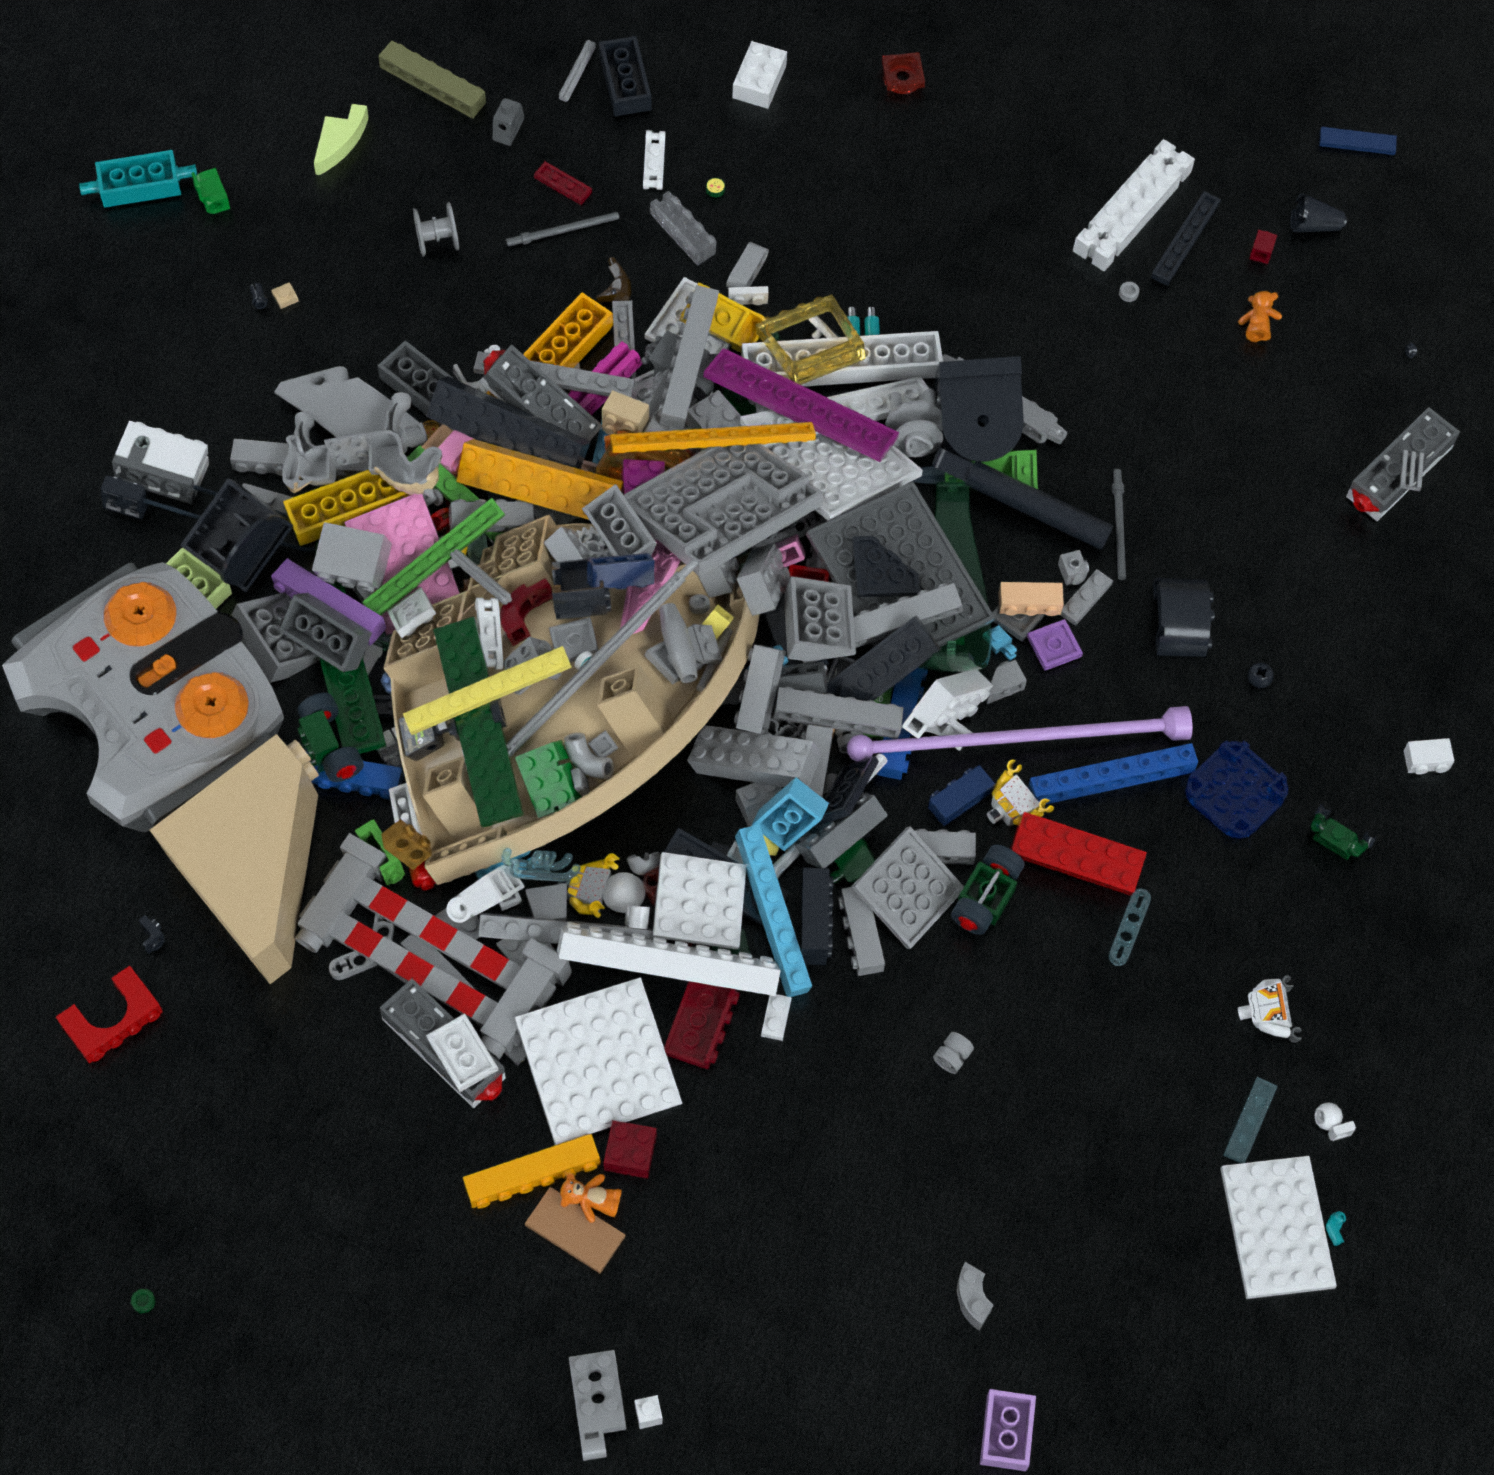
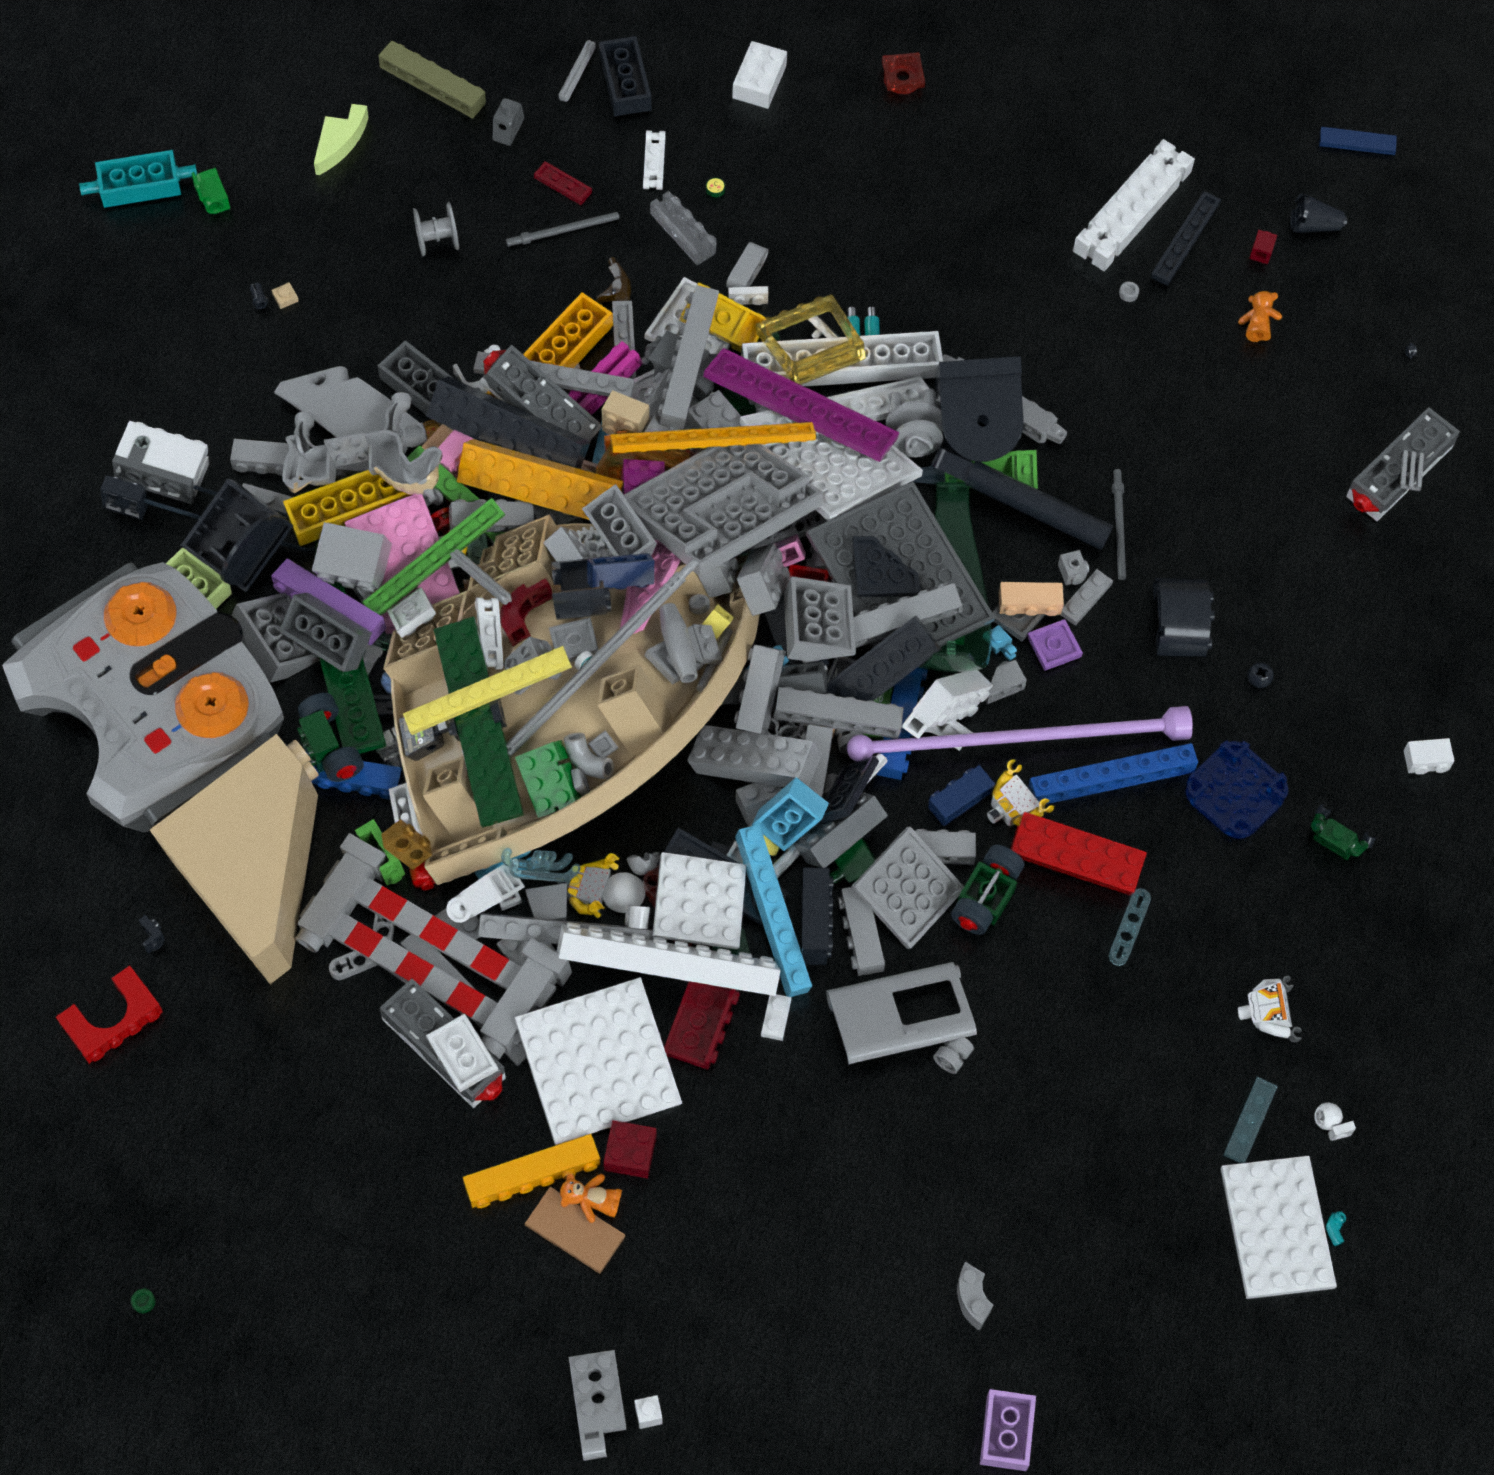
none -> light grey piece [826,962,977,1064]

